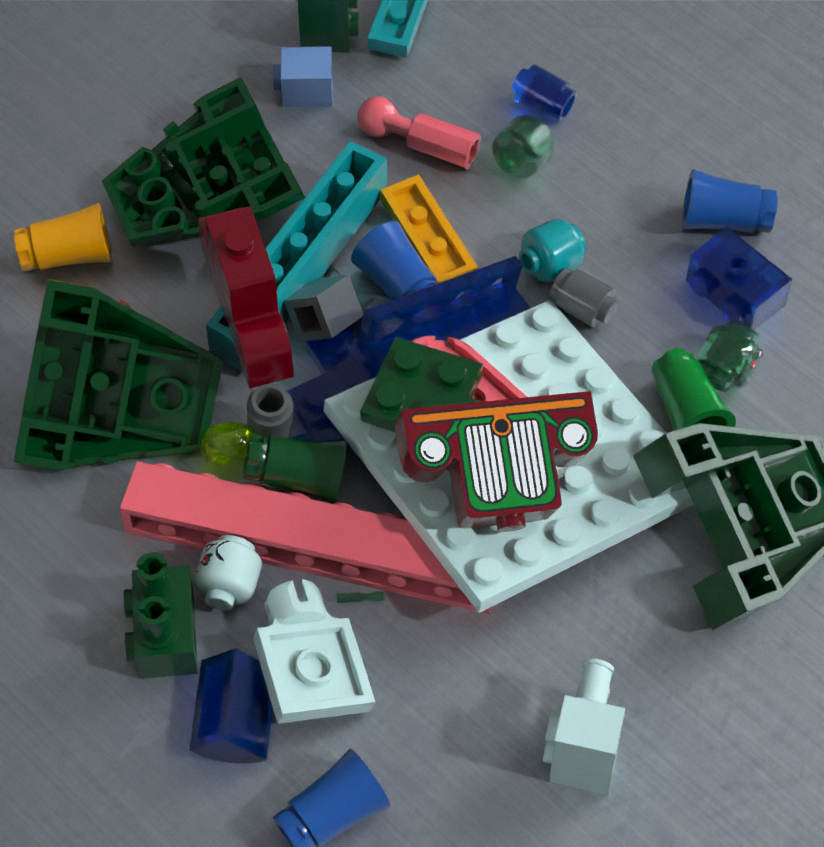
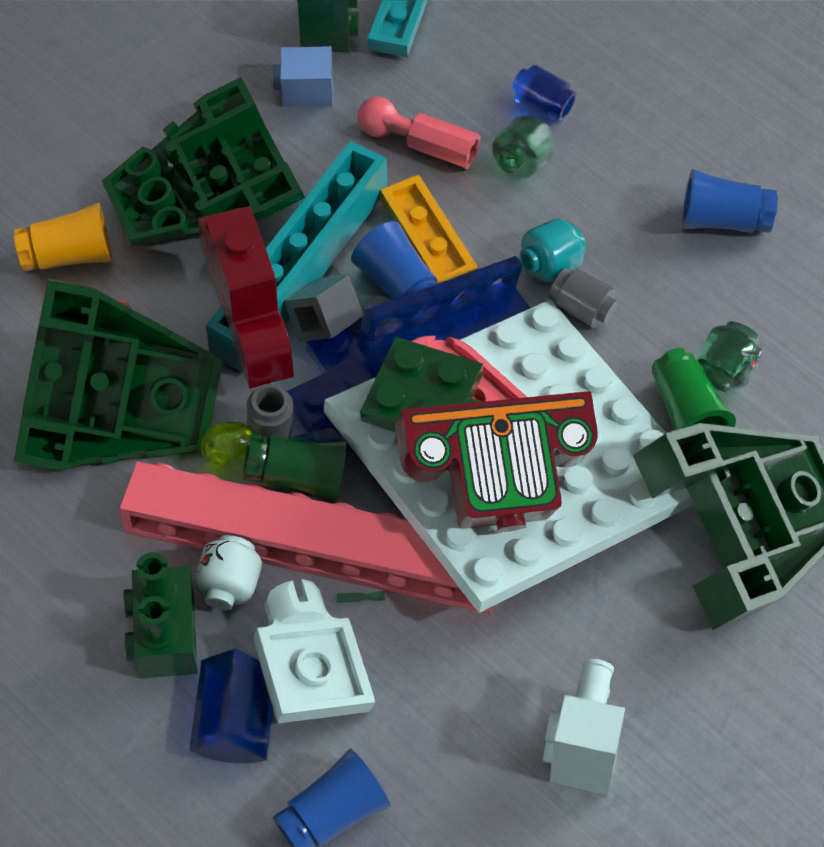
clear blue brick [686,226,792,334] -> none

